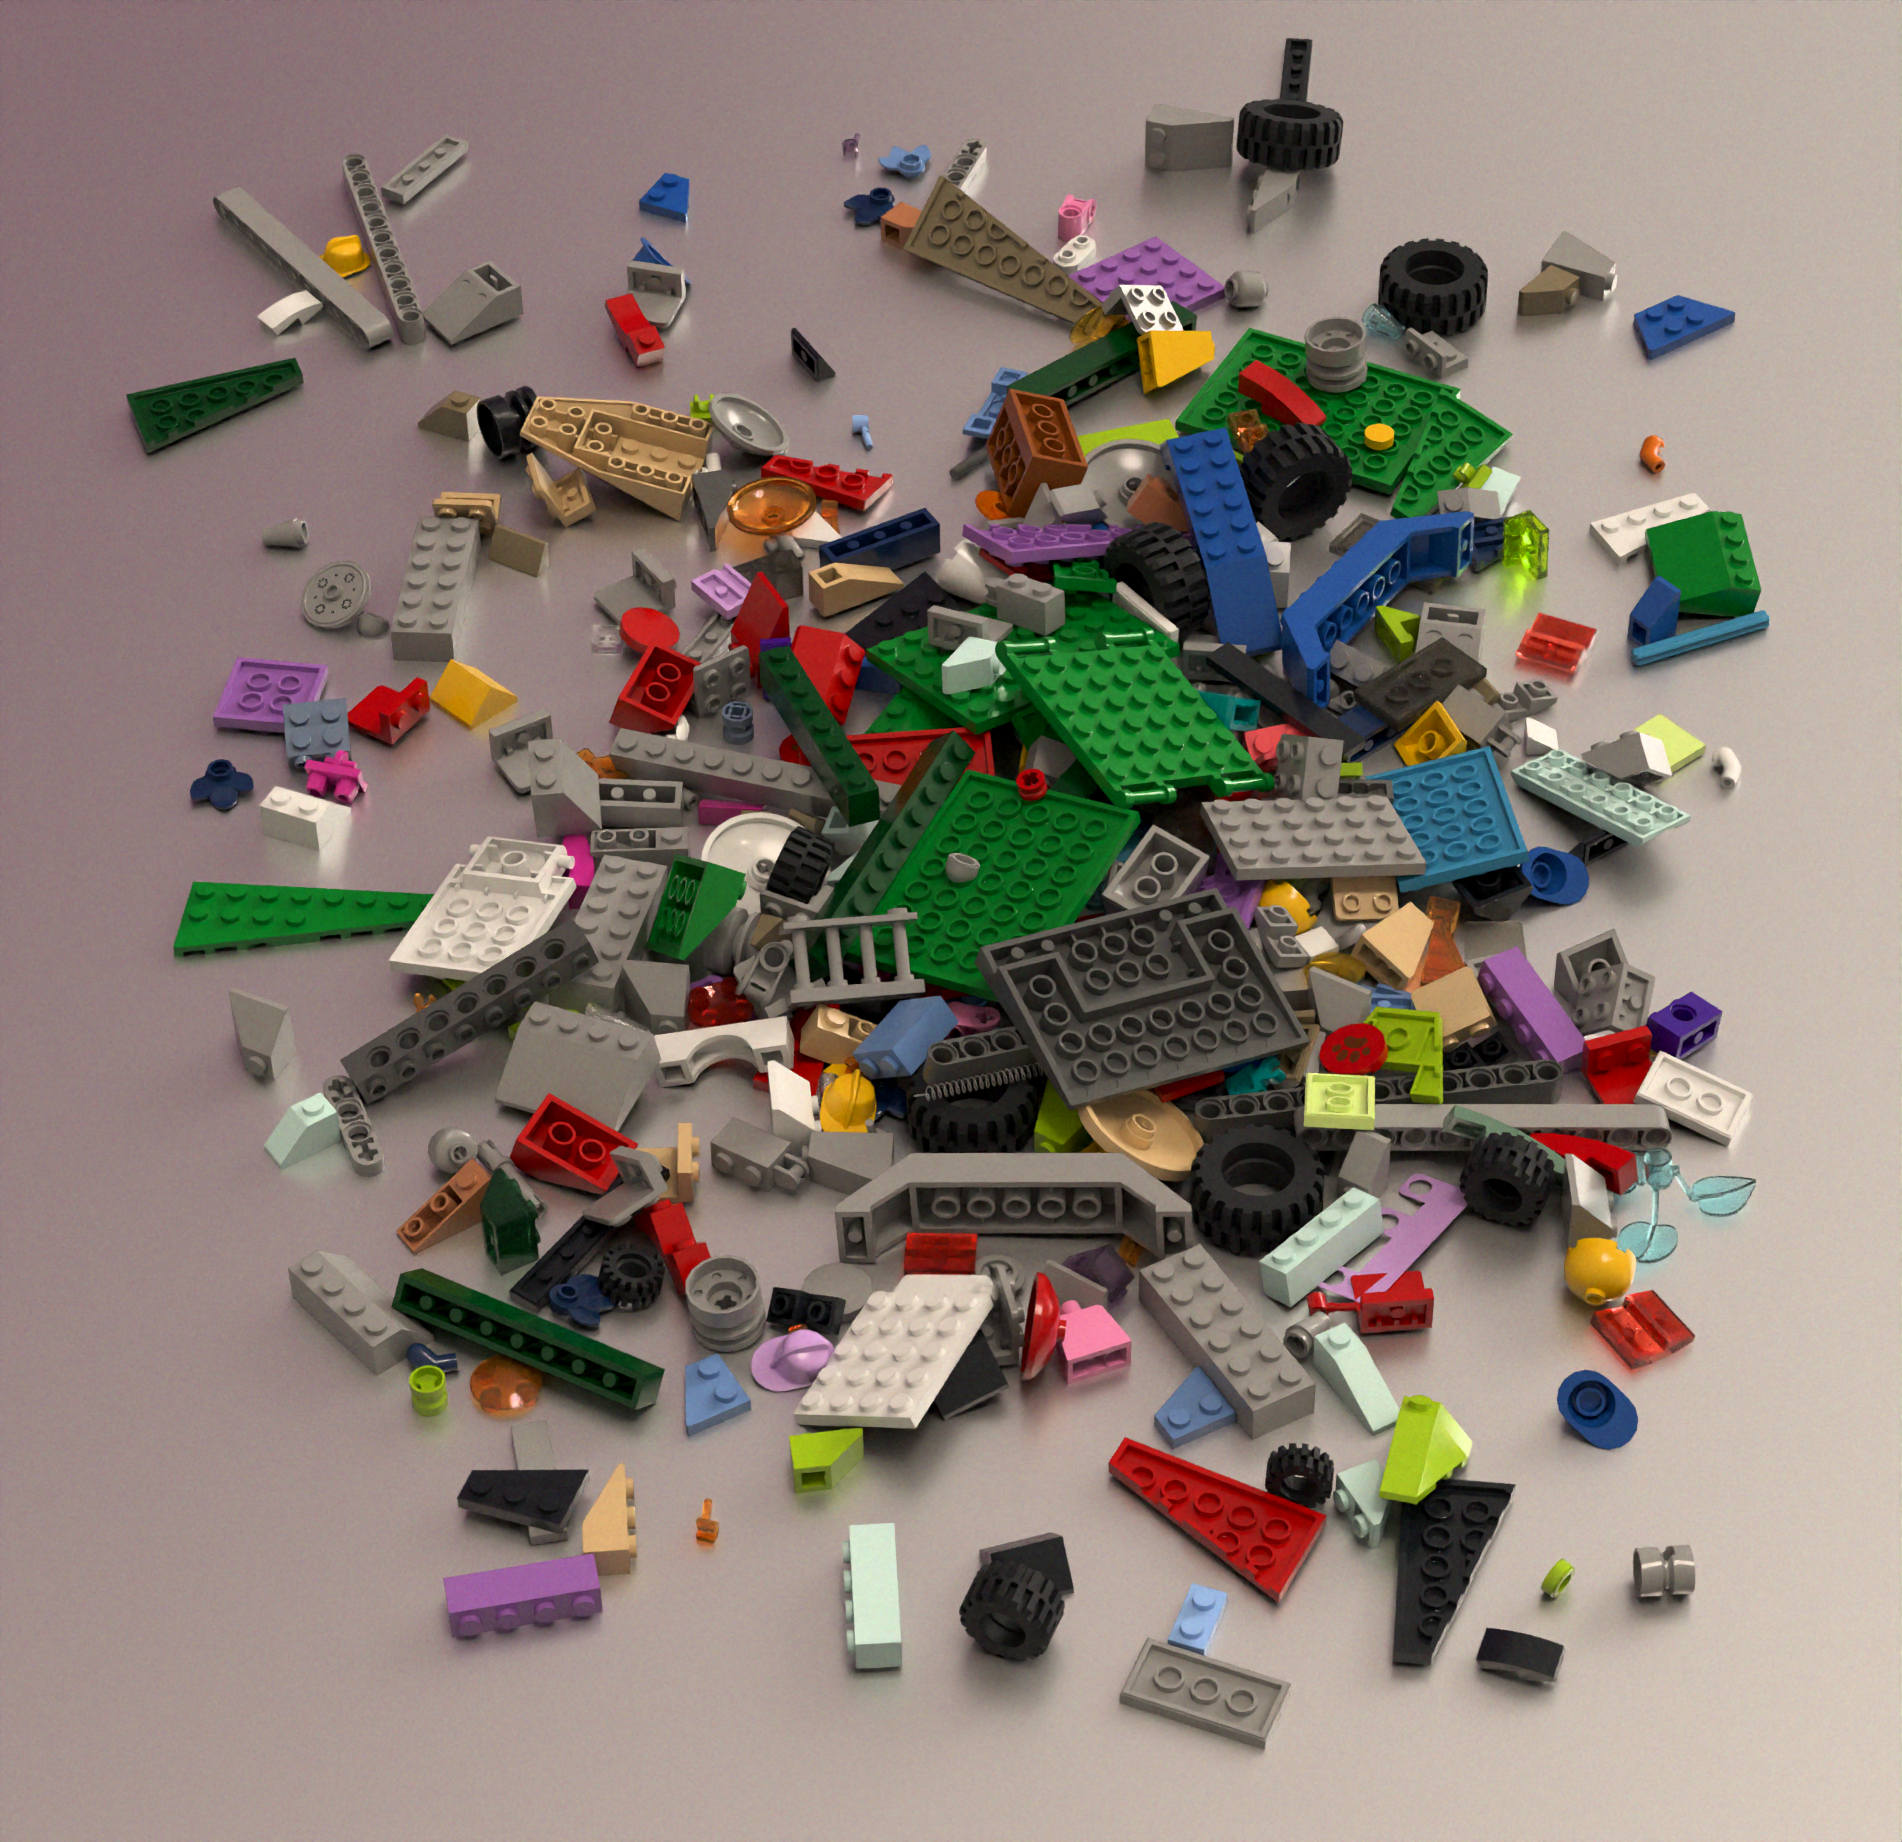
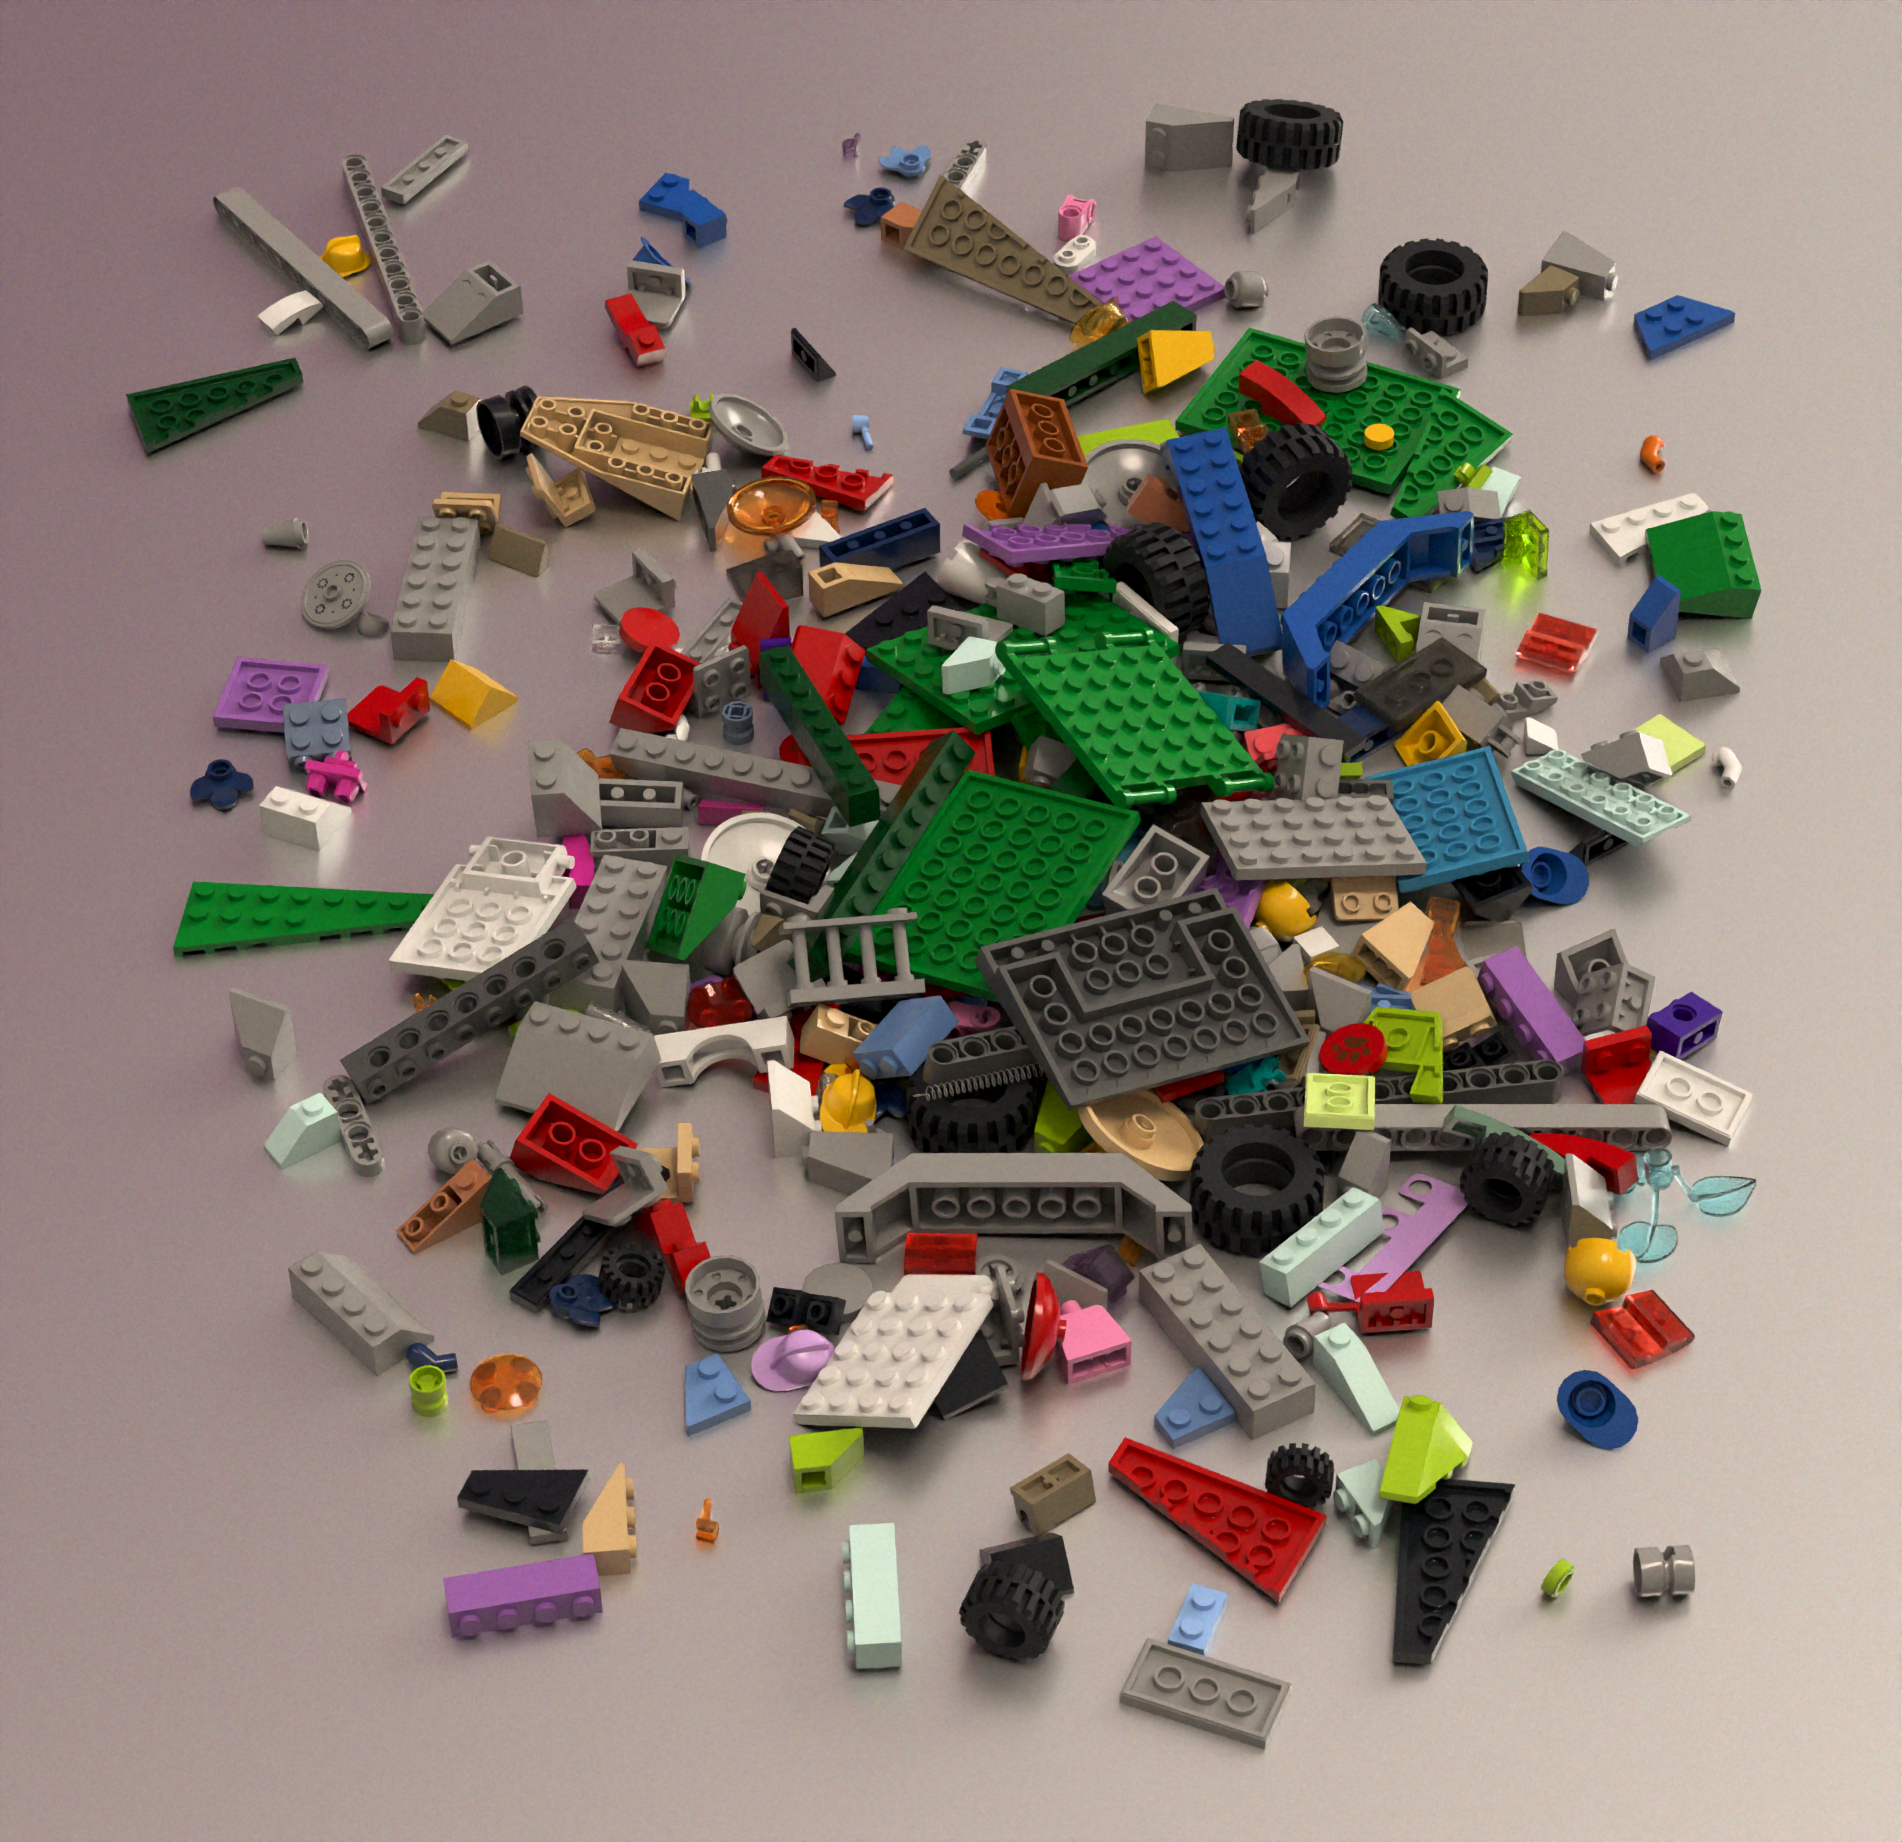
dark green brick [391,1268,665,1410] -> none
light grey bracket [488,709,553,793] -> none
lavender plate [691,563,751,620] -> none
light grey brick [710,1117,810,1192] -> none
light grey piece [735,942,790,1009] -> none
light grey piece [945,853,980,883] -> none
red bush [1016,769,1048,801] -> none
light grey bracket [1101,285,1183,335] -> none
light grey slope [1254,905,1309,967] -> none
black tile [1280,38,1313,102] -> none
light grey tile [1335,923,1367,950] -> none
black slope [1476,1628,1566,1682] -> none
dark azure axle [1630,610,1770,666] -> none
none -> blue slope [682,189,727,249]
none -> dark tan hinge [1010,1453,1096,1536]
none -> light grey slope [1660,649,1740,702]

